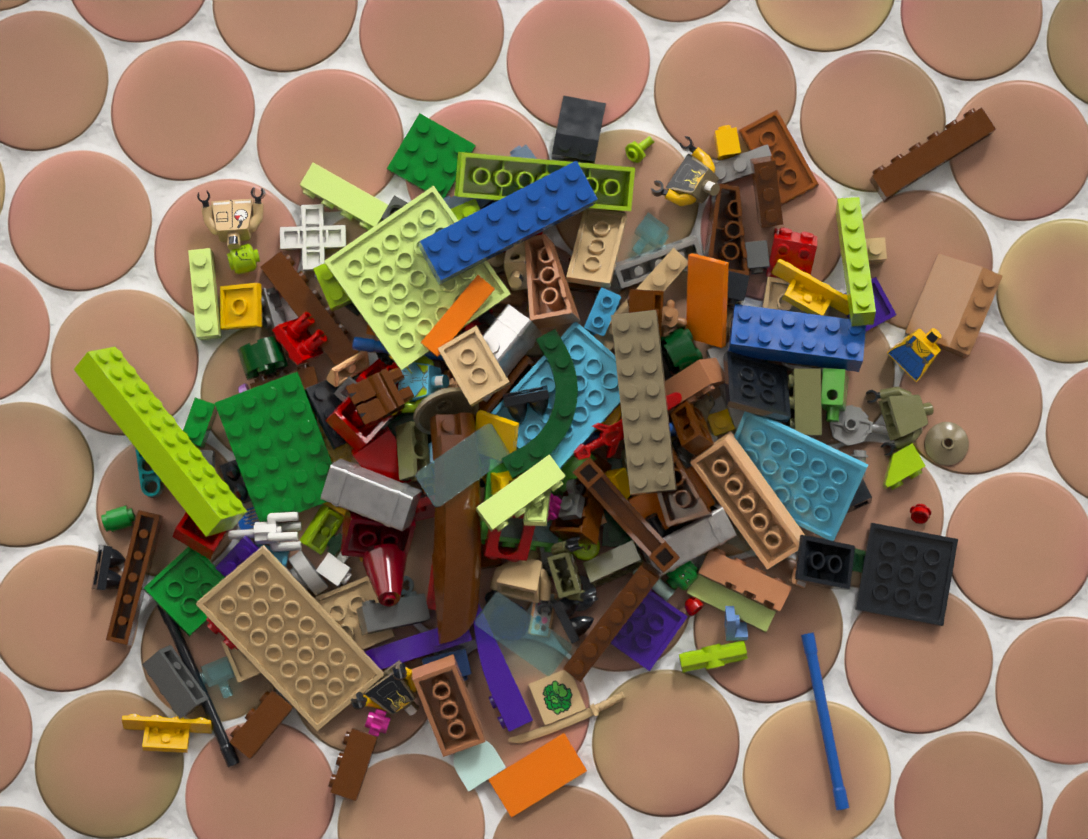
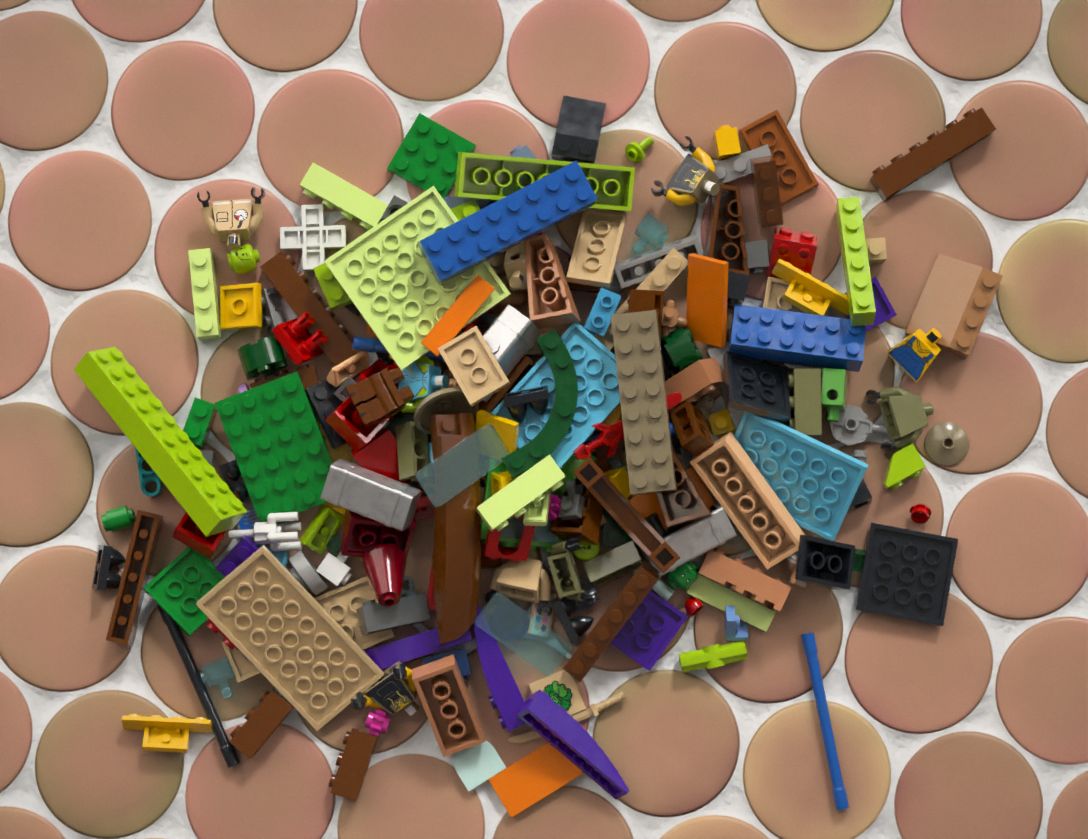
dark grey brick [142,645,209,719] -> none
none -> dark purple slope [517,689,629,799]

